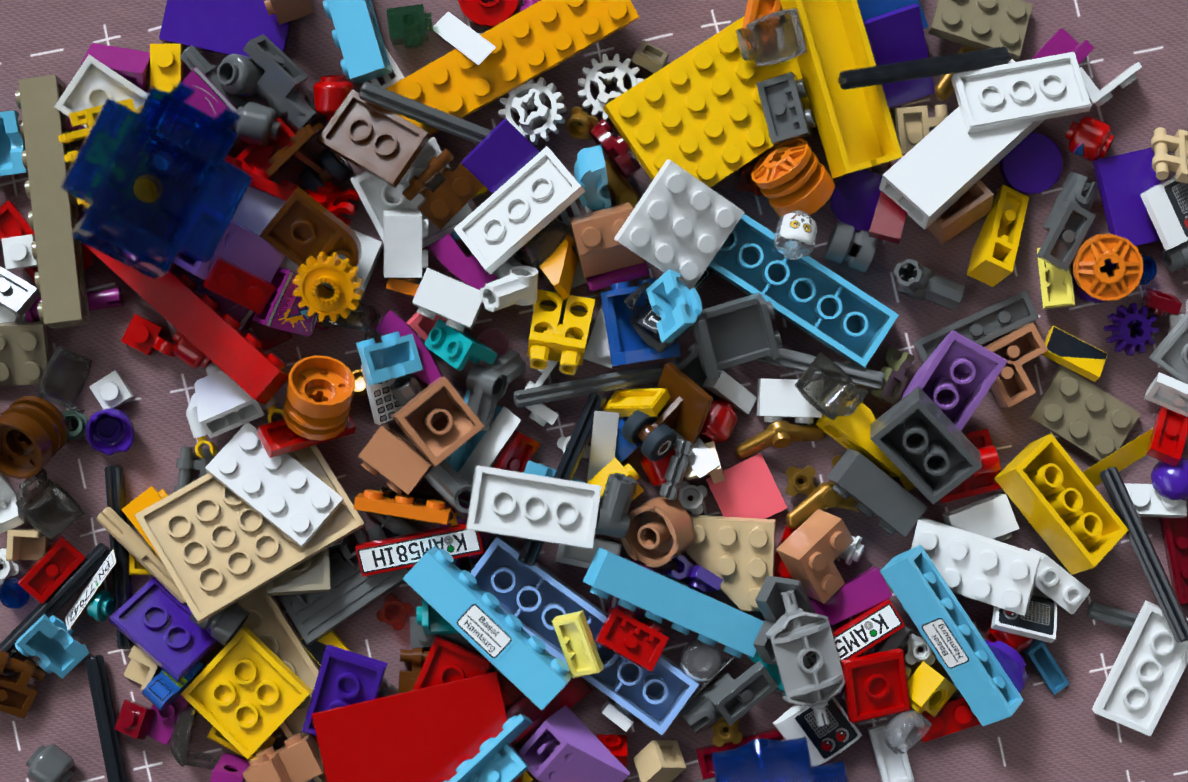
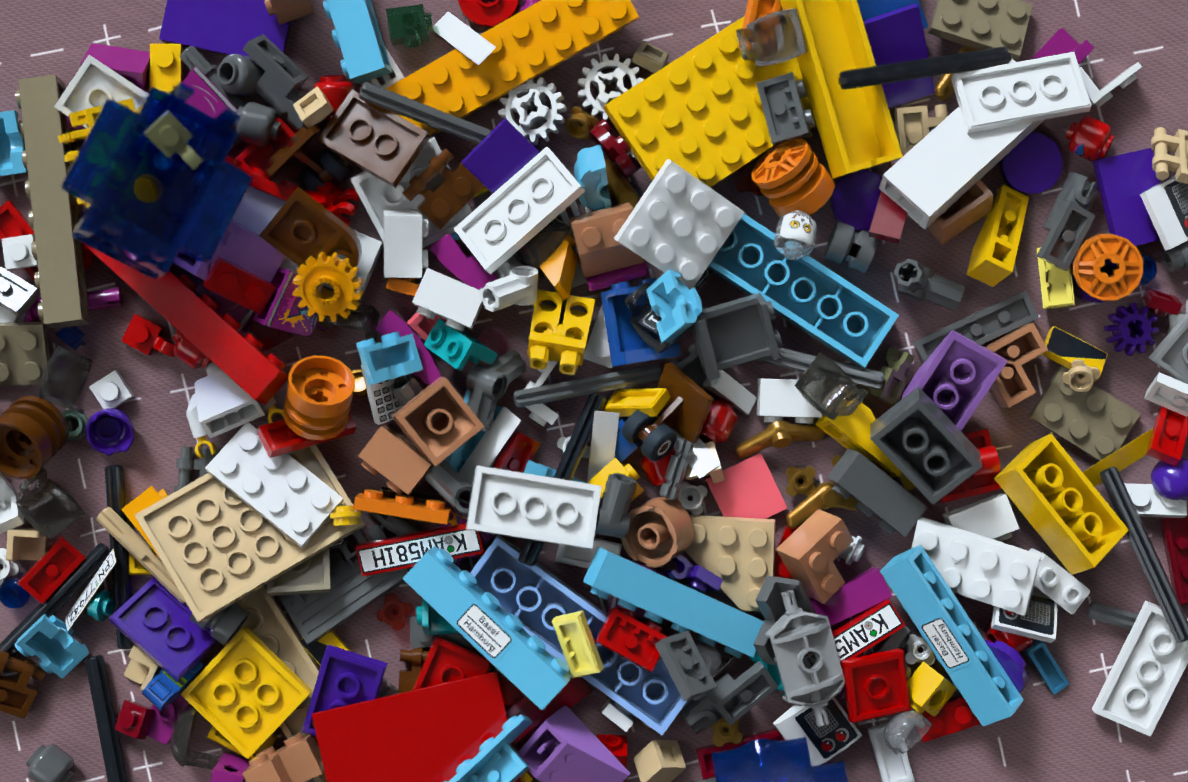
none -> clear blue plate [56,326,86,351]
none -> olive plate [144,110,203,170]
none -> tan plate [293,86,334,129]
none -> yellow plate [330,505,362,526]
none -> dark grey bracket [655,631,717,701]
none -> tan plate [1062,359,1100,392]

